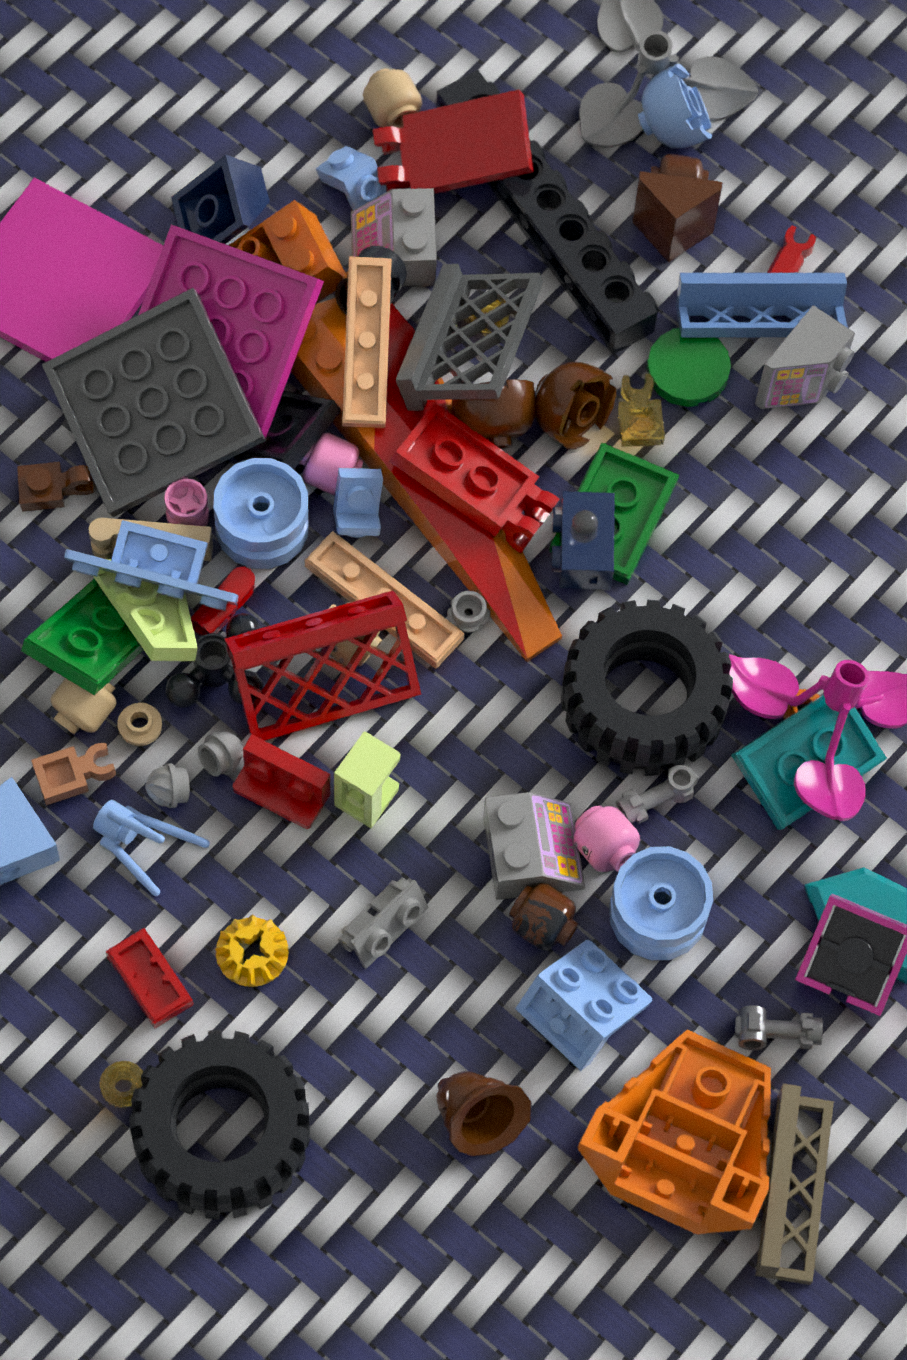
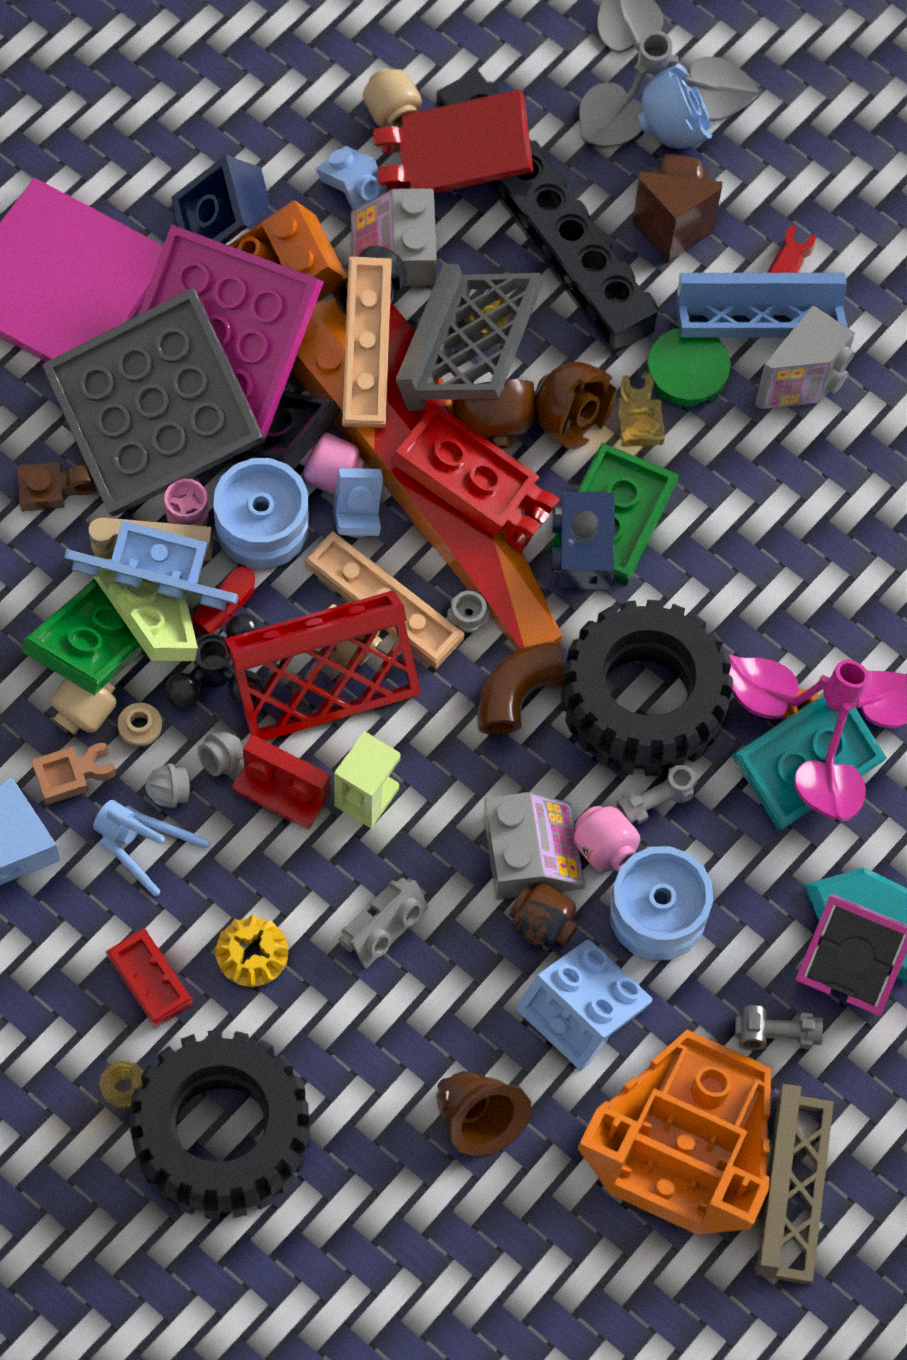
none -> reddish brown cylinder [477,641,563,735]

